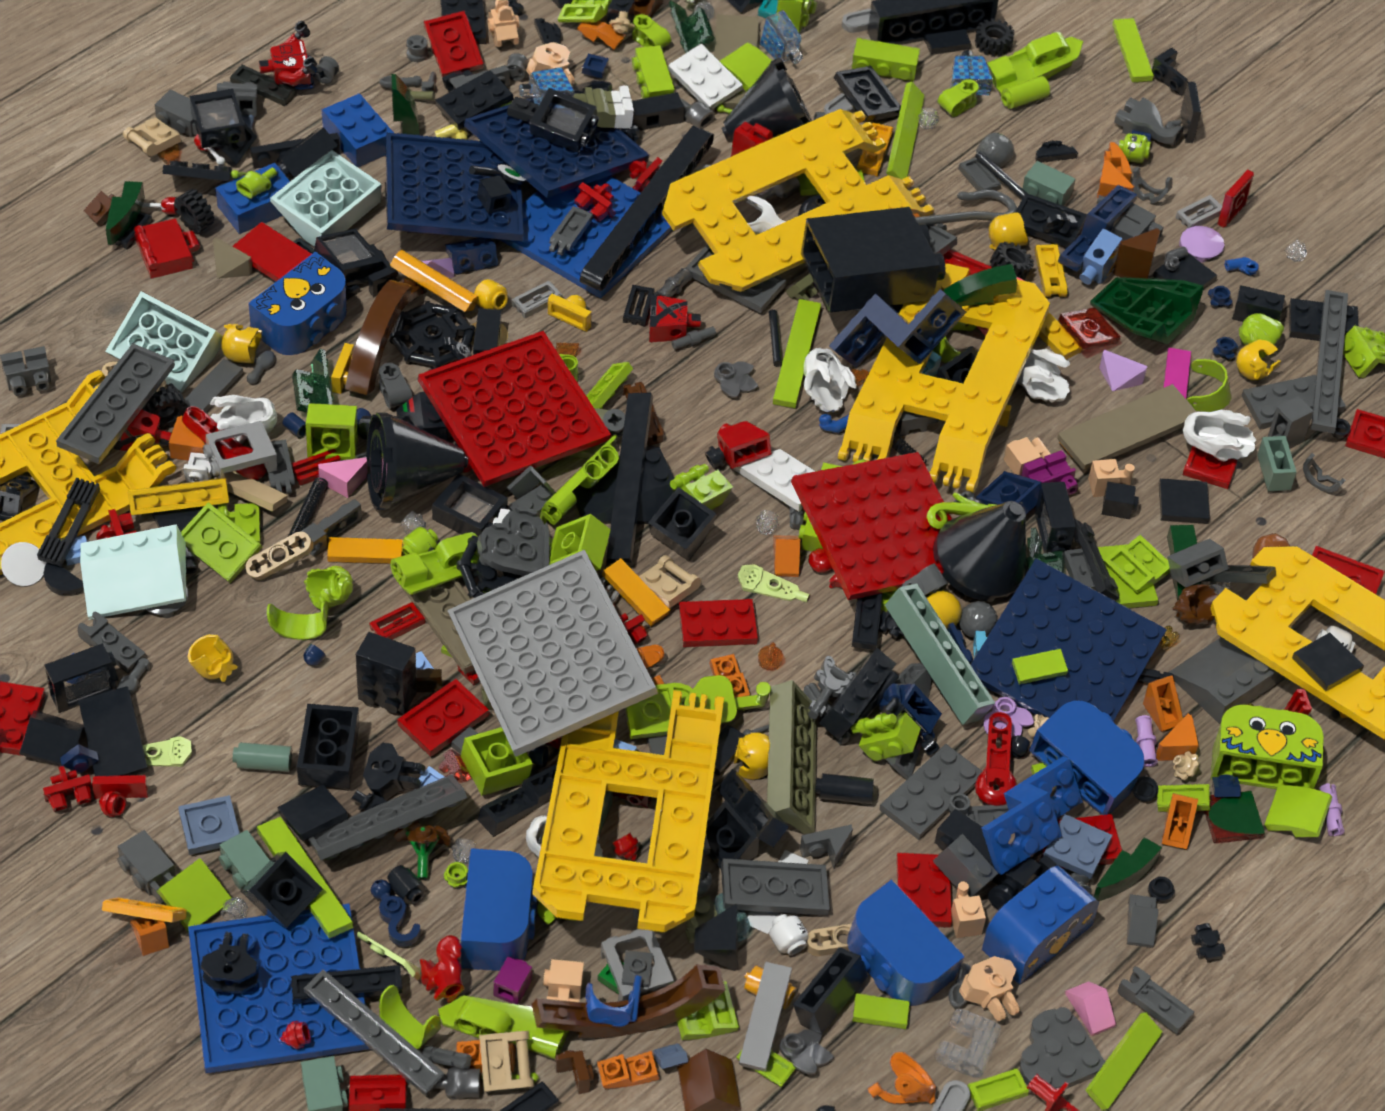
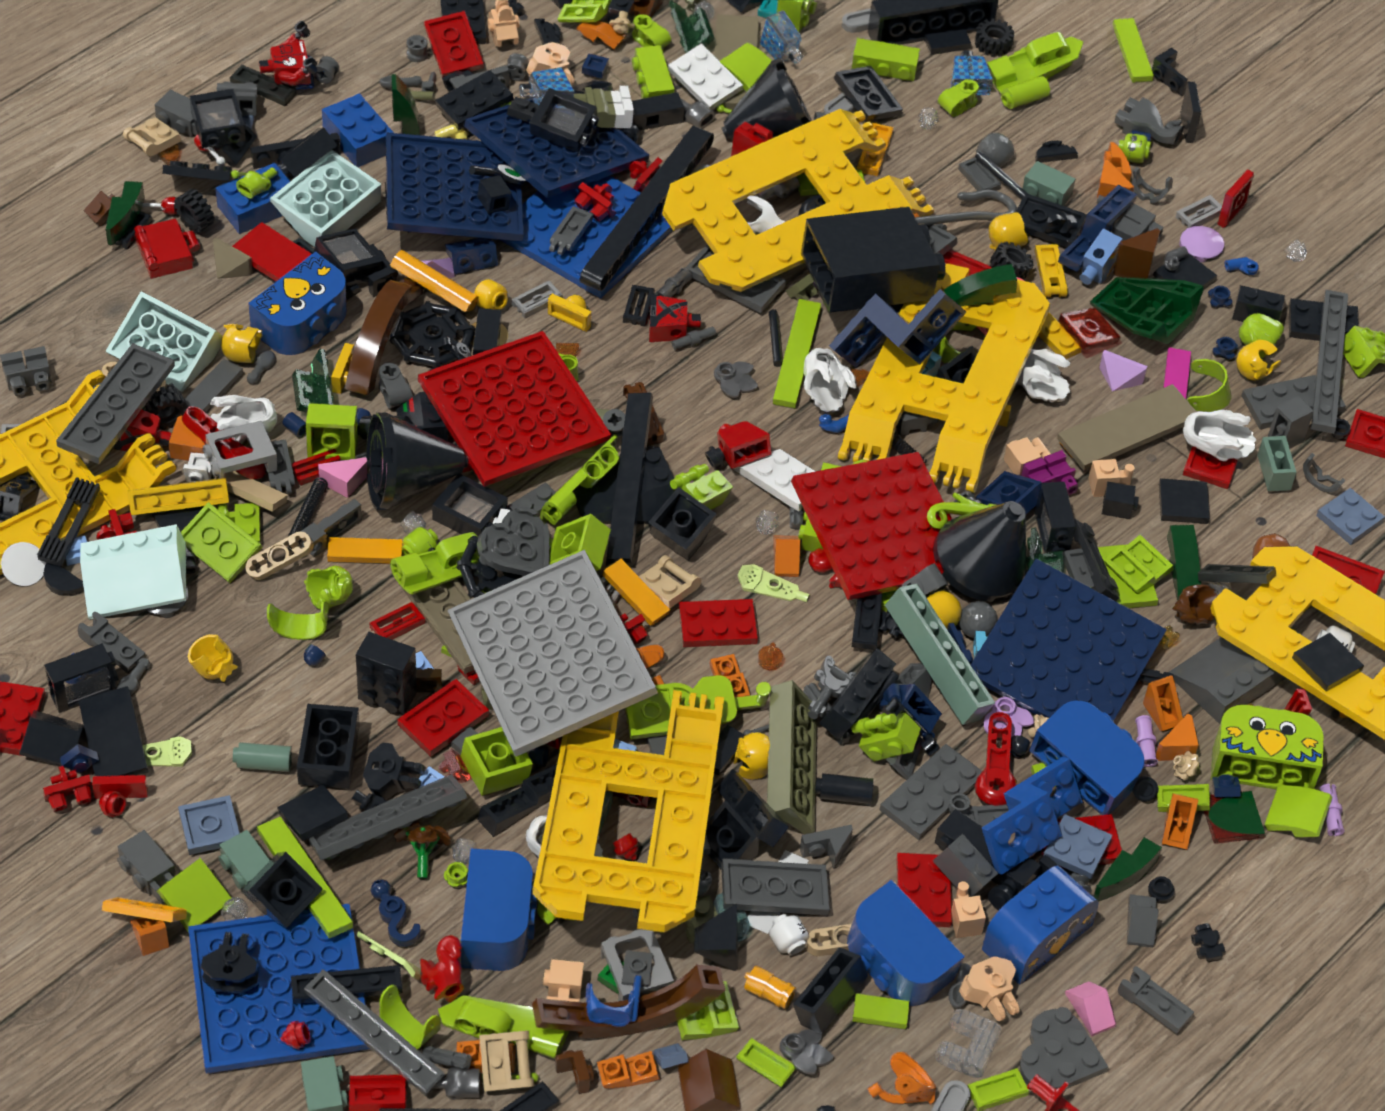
black brick [387,865,425,904] -> none
magenta brick [493,957,532,1005] -> none
dark grey bracket [507,466,556,499] -> none
lime plate [586,362,633,409] -> none
light grey tile [739,962,792,1072] -> none
lime tile [886,81,924,179] -> none
lime tile [1012,649,1068,684] -> none
lime tile [1085,1013,1163,1110] -> none
dark grey brick [1167,538,1228,587] -> none
none -> sand blue plate [1316,488,1385,545]

